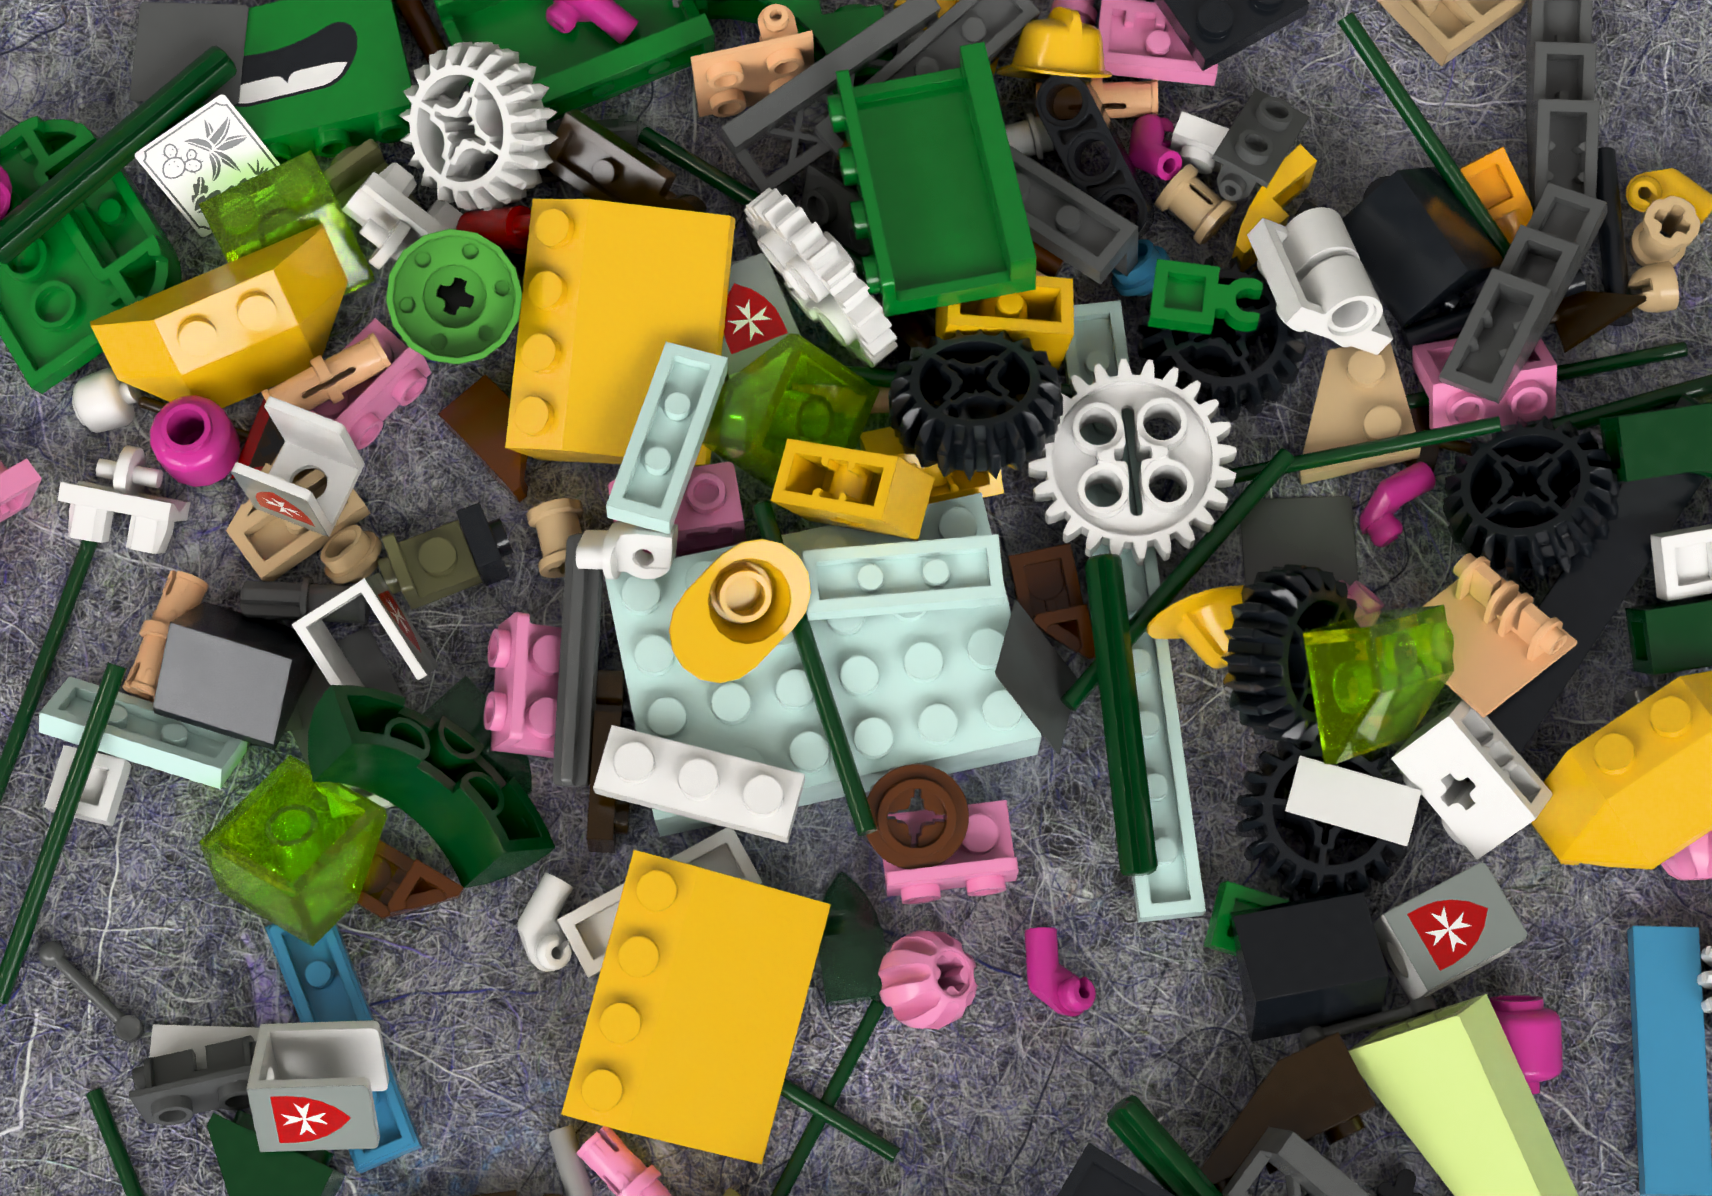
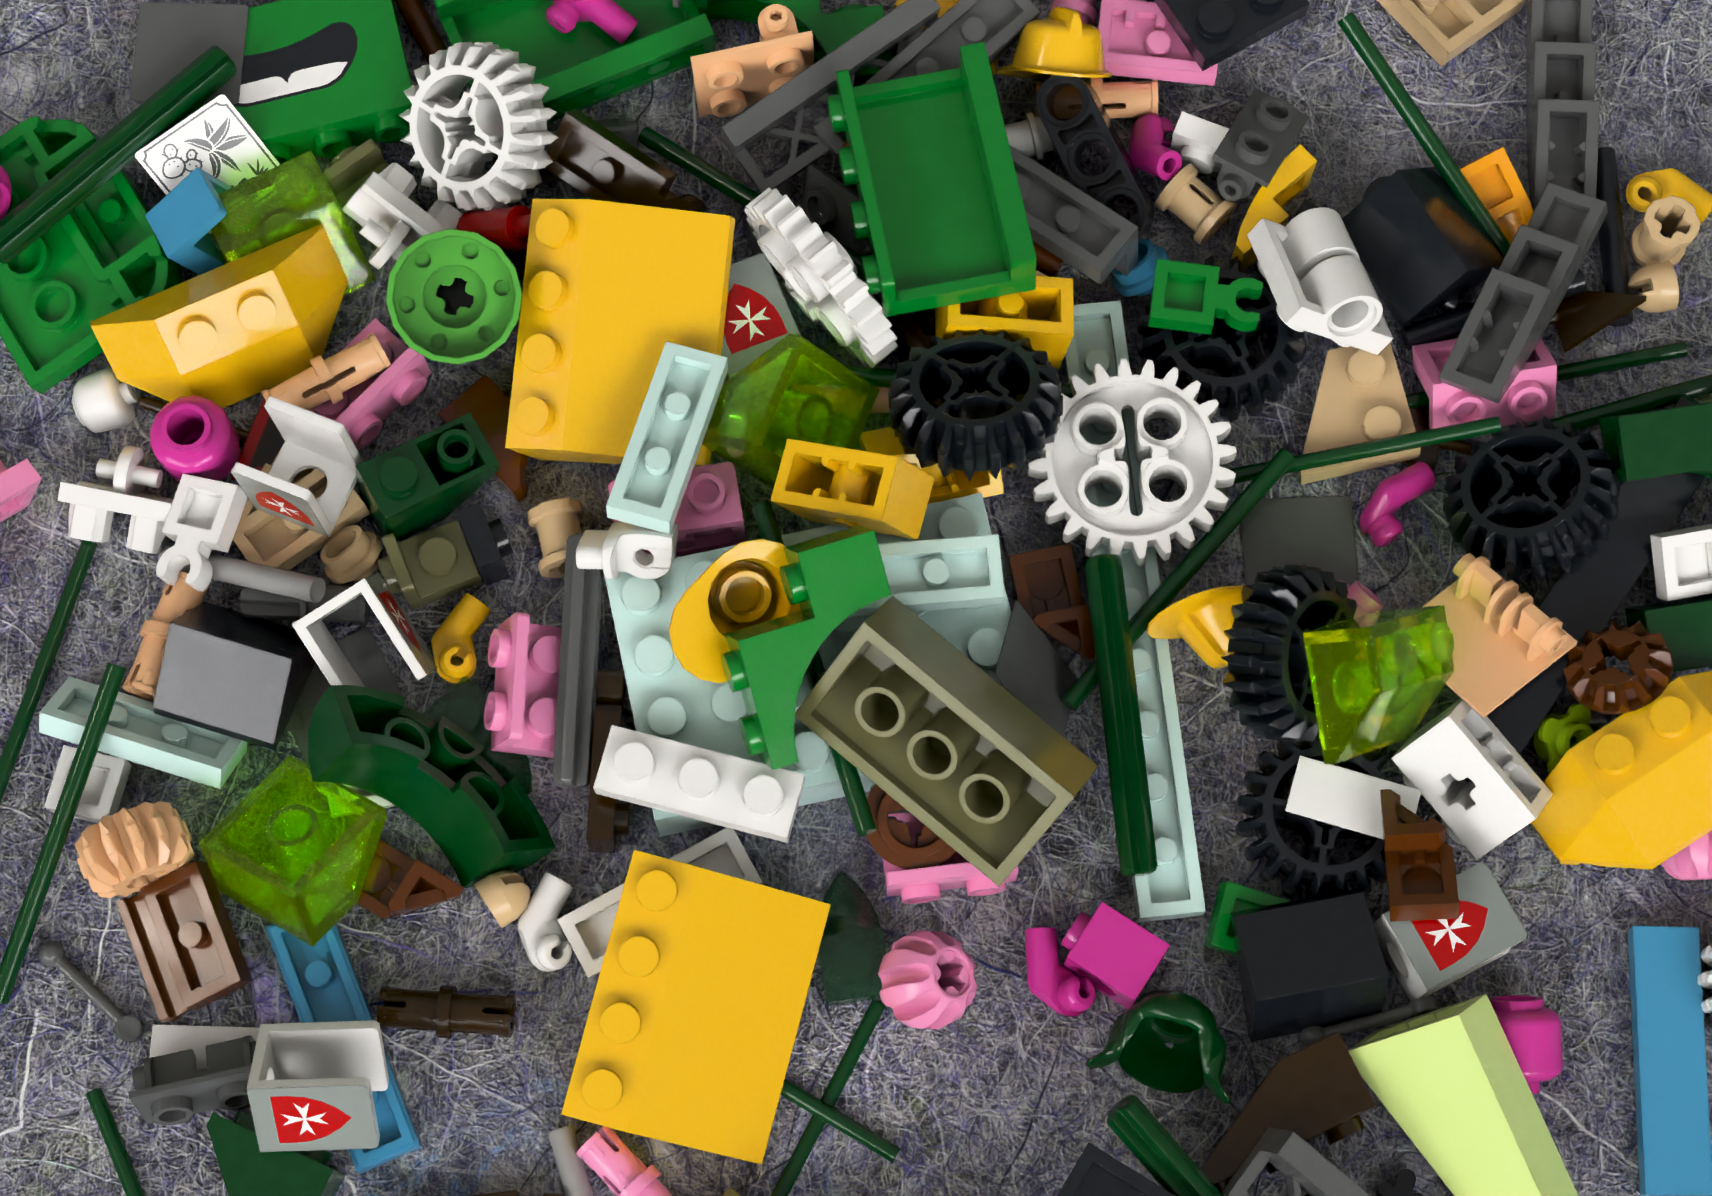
none -> light nougat gear [74,801,194,898]
none -> plate [116,860,253,1022]
none -> dark azure panel [145,167,239,275]
none -> white plate [156,474,248,592]
none -> light grey bar [158,544,326,603]
none -> dark green slope [356,412,500,541]
none -> dark brown pin [377,985,516,1038]
none -> yellow arm [431,593,491,684]
none -> tan hinge [474,870,531,928]
none -> green arch [721,525,891,770]
none -> olive slope [795,596,1099,887]
none -> dark pink brick [1060,902,1170,1010]
none -> dark green hair [1085,990,1230,1104]
none -> reddish brown slope [1380,789,1459,922]
none -> lime plate [1534,704,1593,774]
none -> reddish brown gear [1563,620,1673,714]

